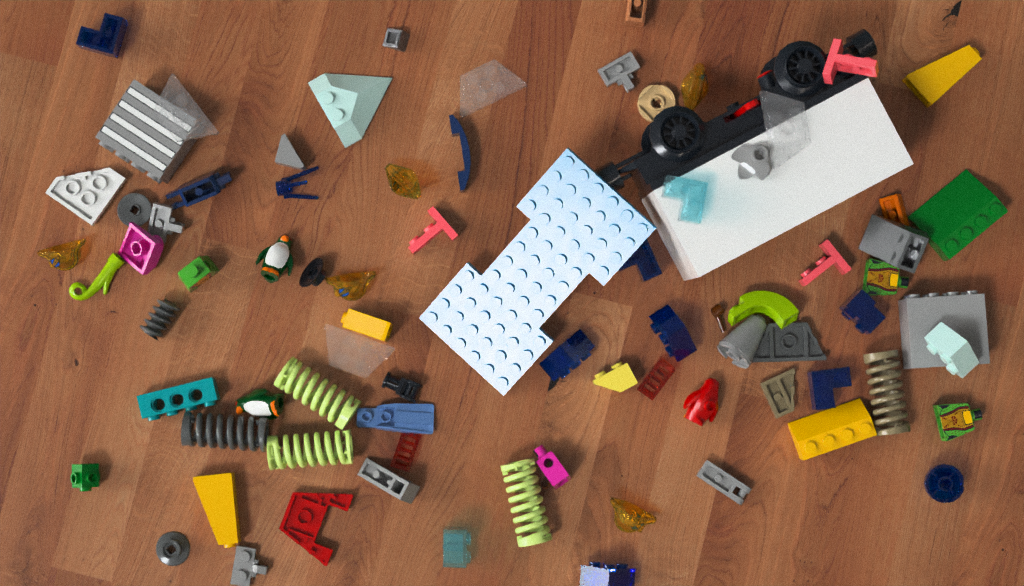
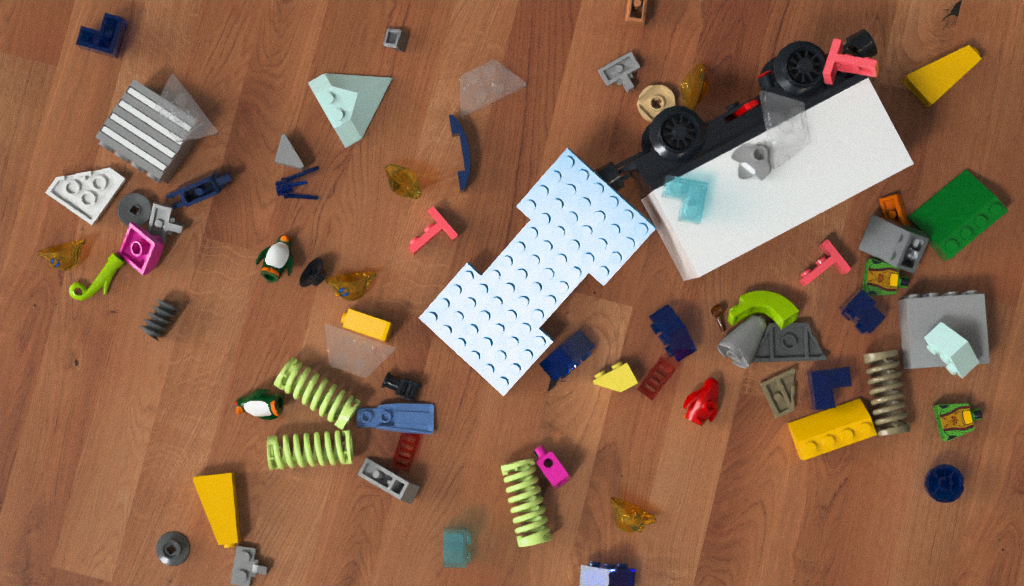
green brick [70,463,100,491] -> none
teal brick [137,377,221,421] -> none
bright green torso [178,256,220,293] -> none
dark grey piece [181,411,269,452] -> none
red wing [279,492,354,566] -> none
clear blue brick [617,239,662,283] -> none
light grey plate [696,460,752,505] -> none

